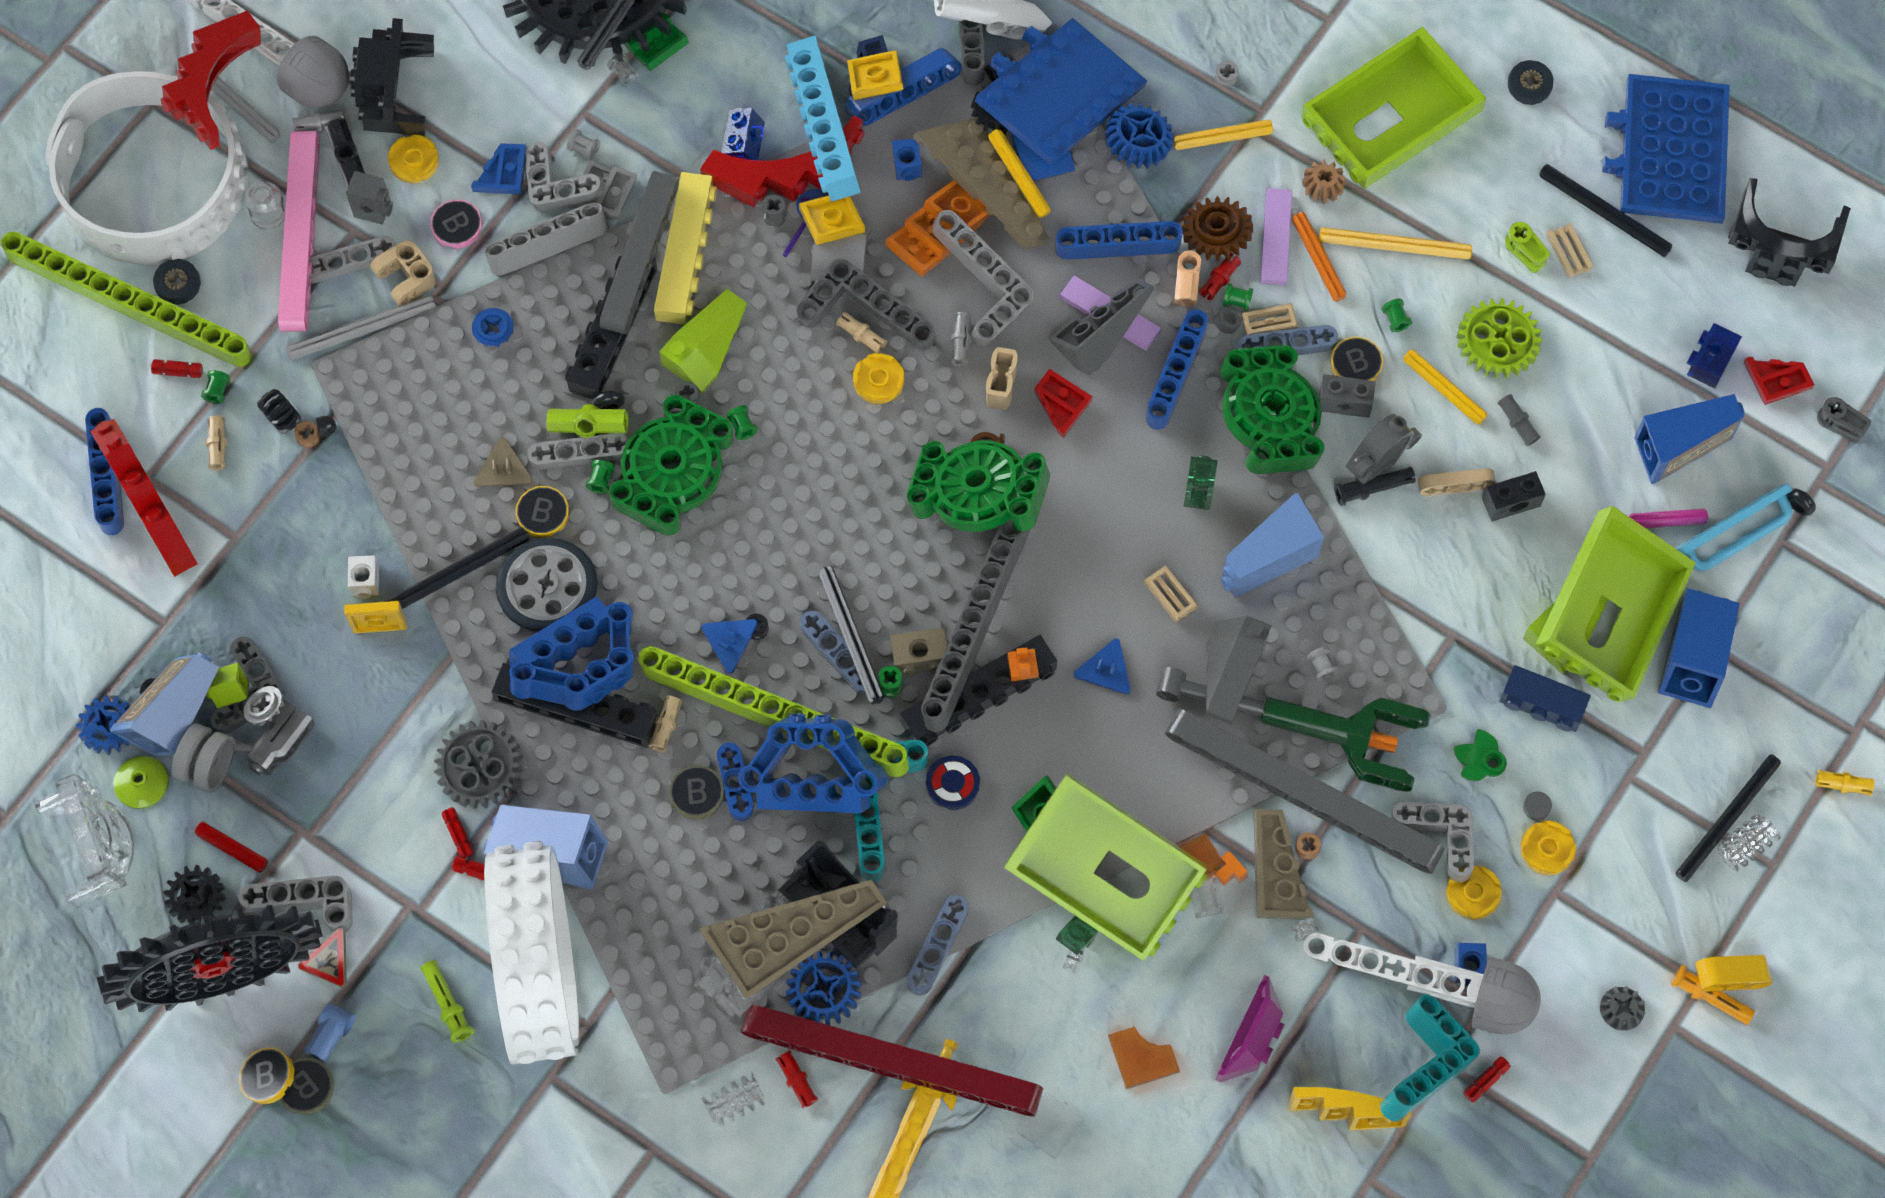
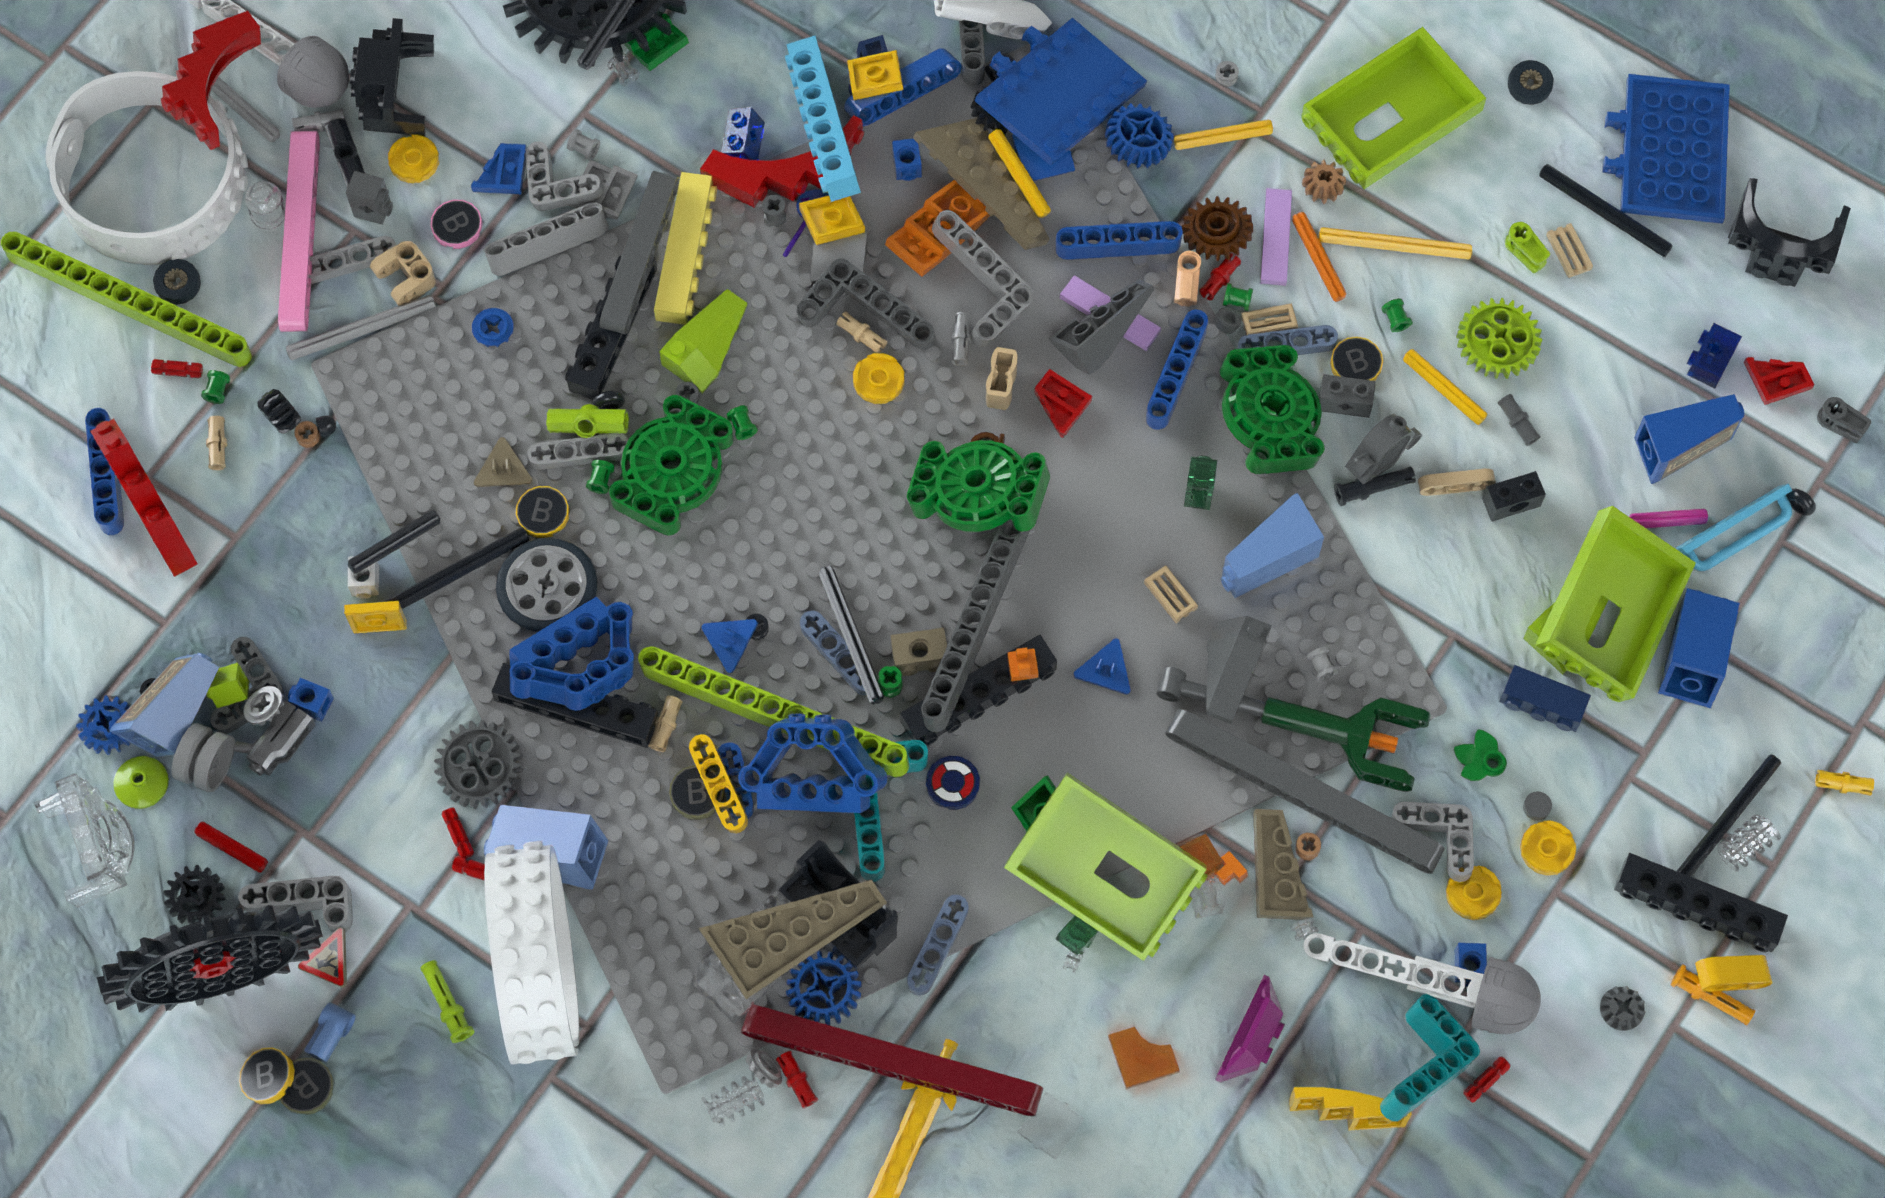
none -> blue brick [288,678,334,722]
none -> black axle [348,510,441,574]
none -> yellow beam [689,734,748,833]
none -> light grey gear [746,1048,782,1088]
none -> black brick [1614,853,1788,952]

